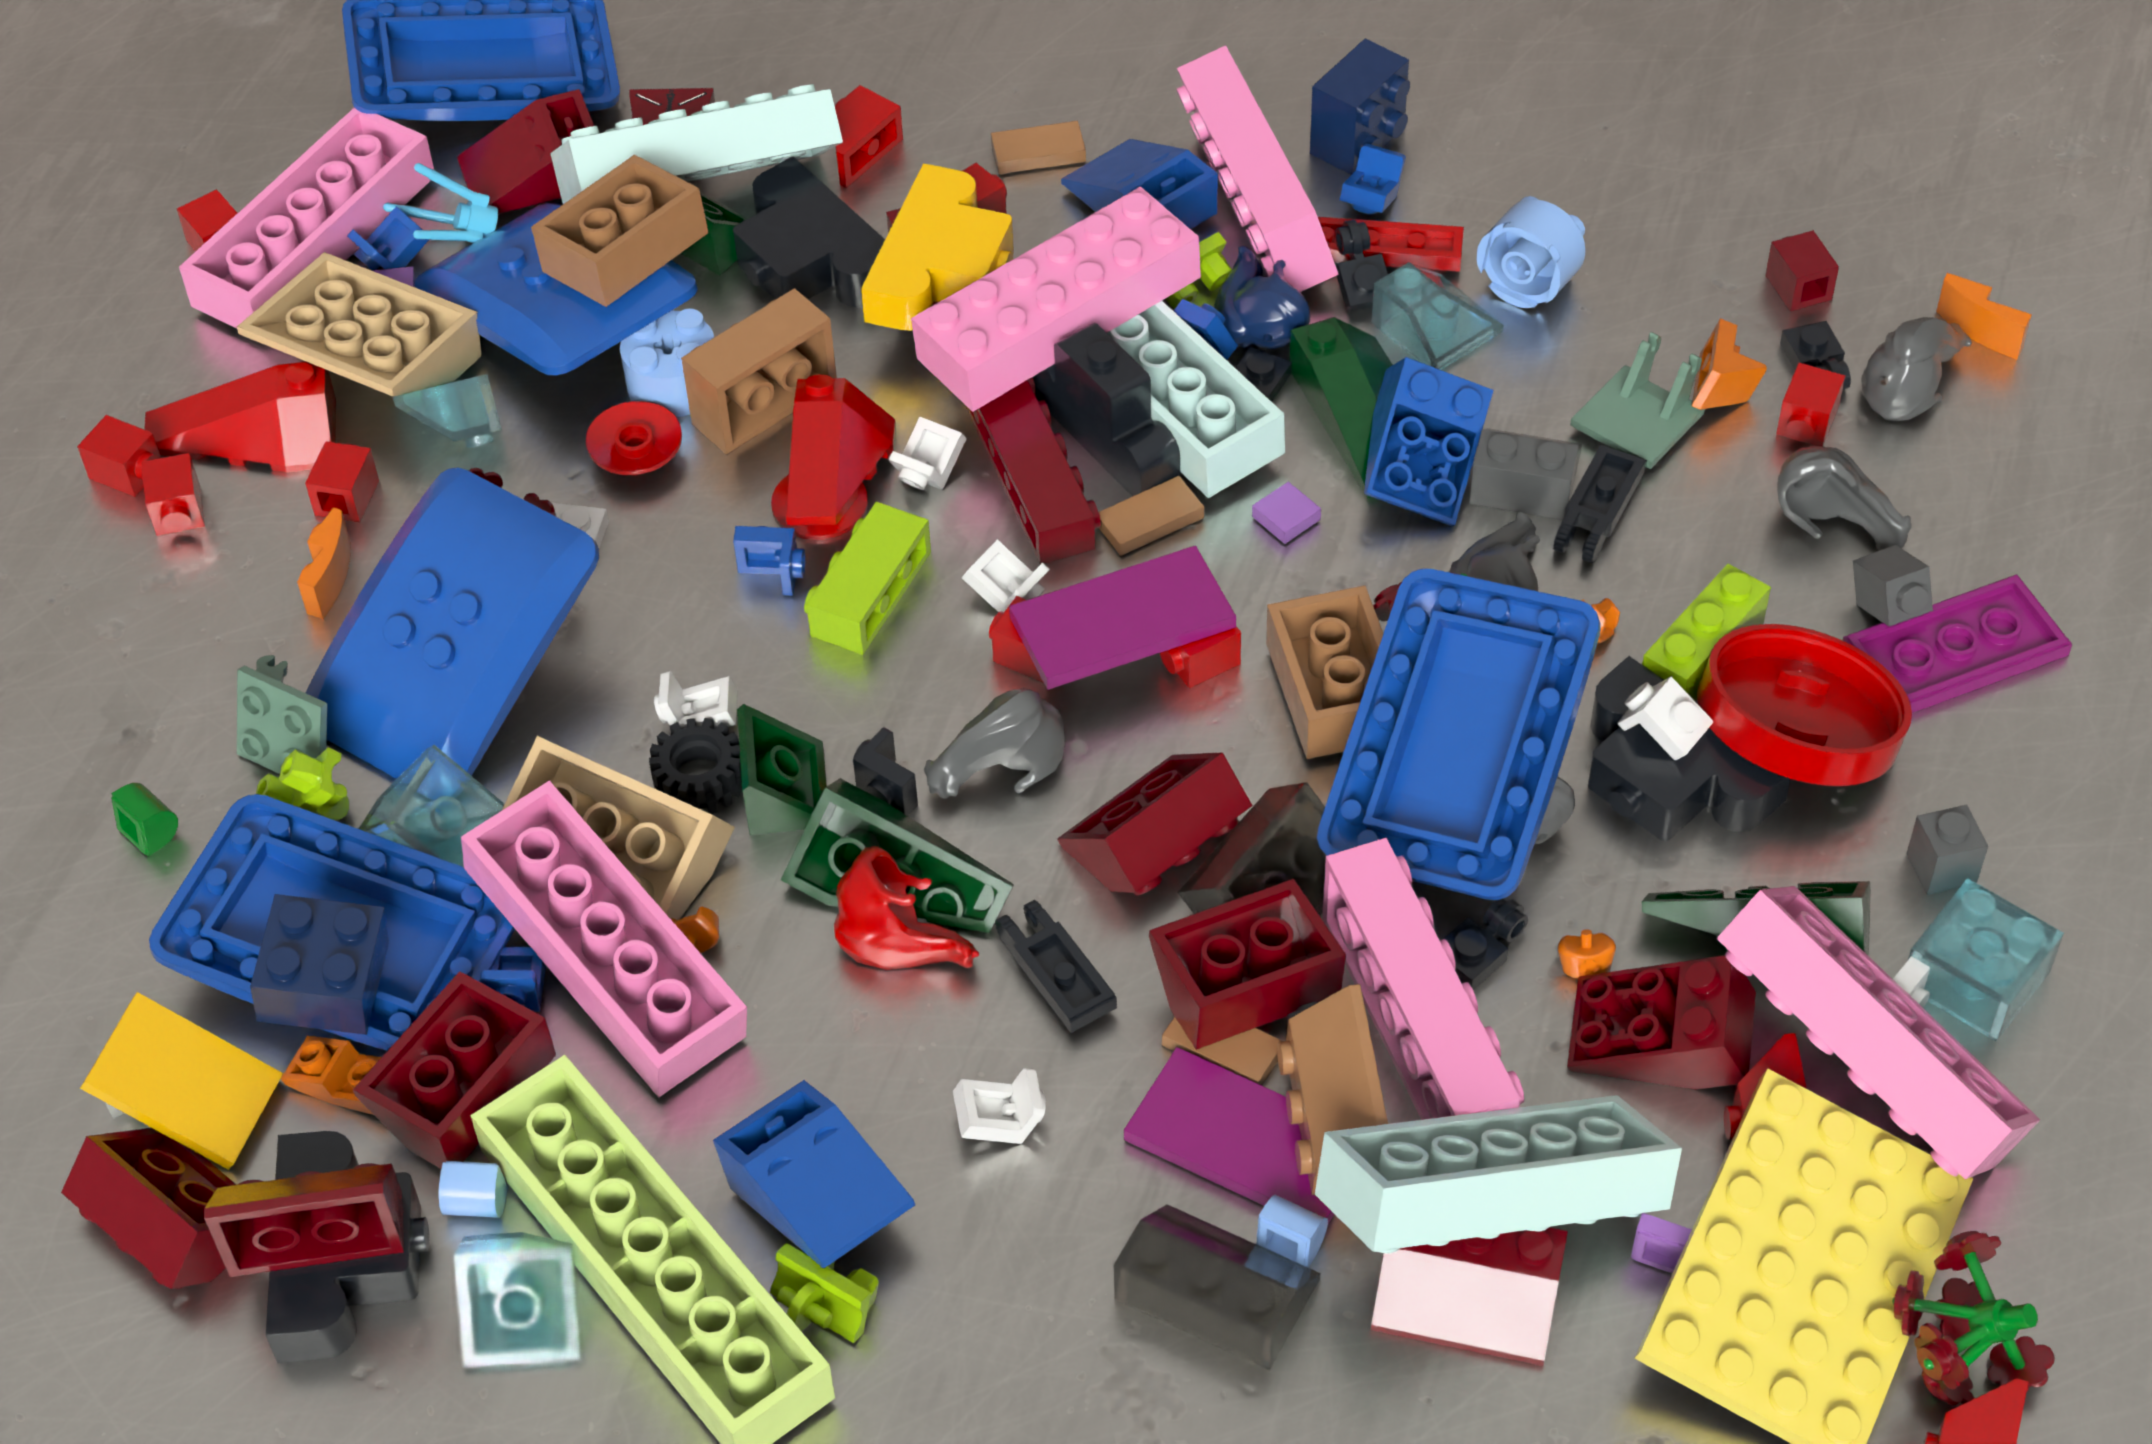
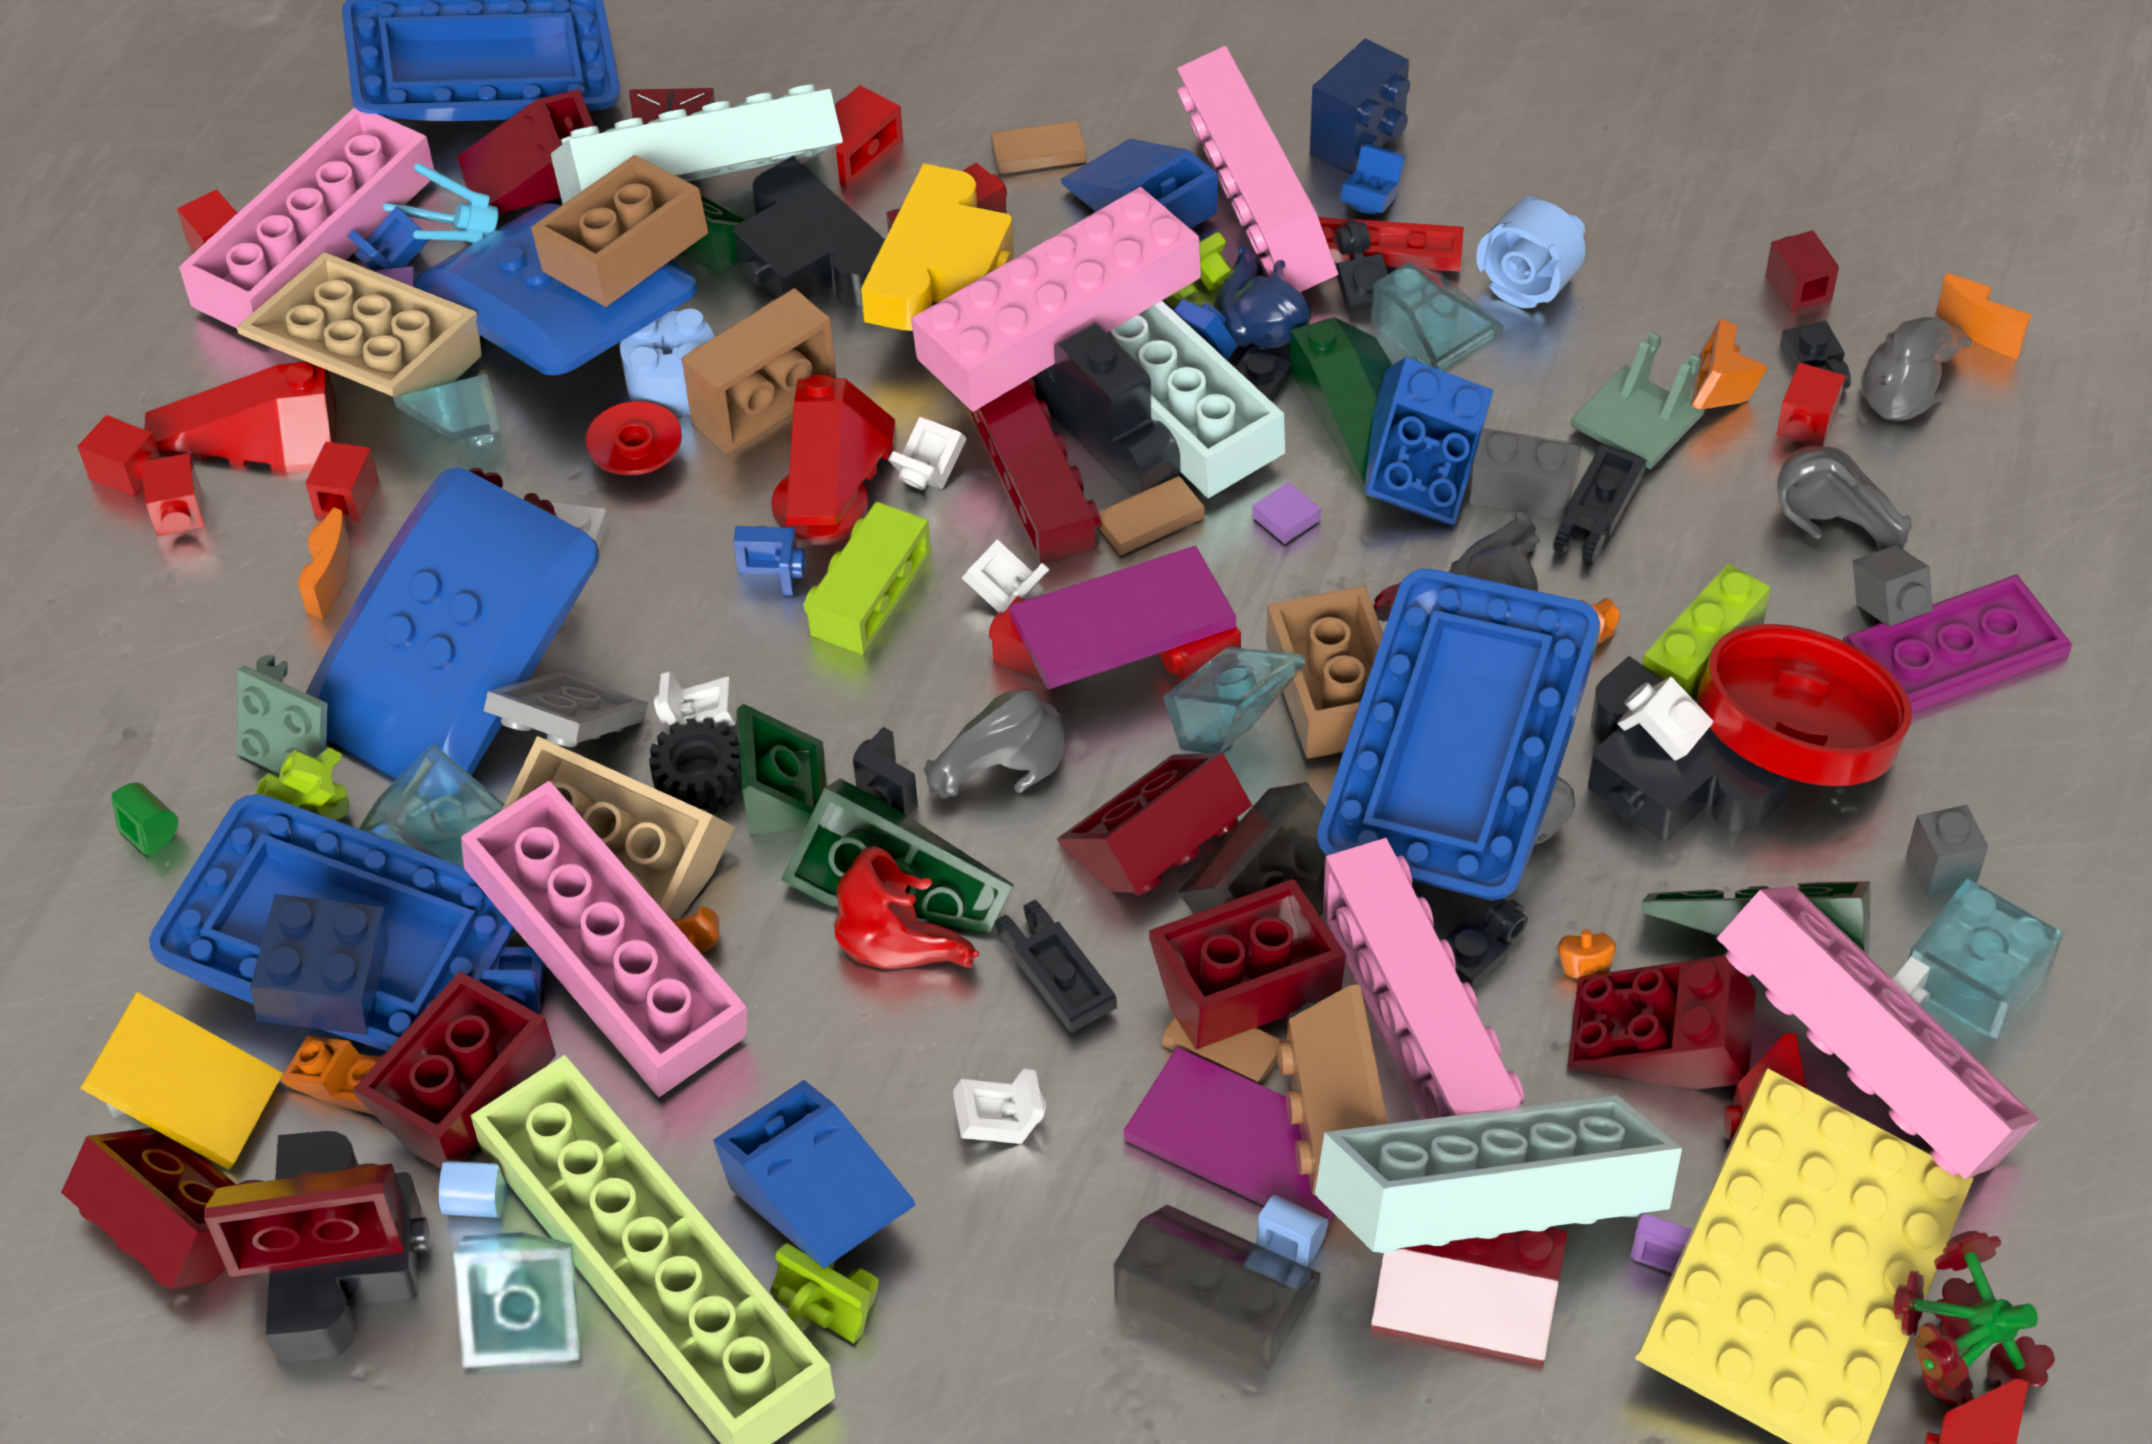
none -> light grey plate [483,671,648,747]
none -> clear light blue slope [1163,647,1306,753]

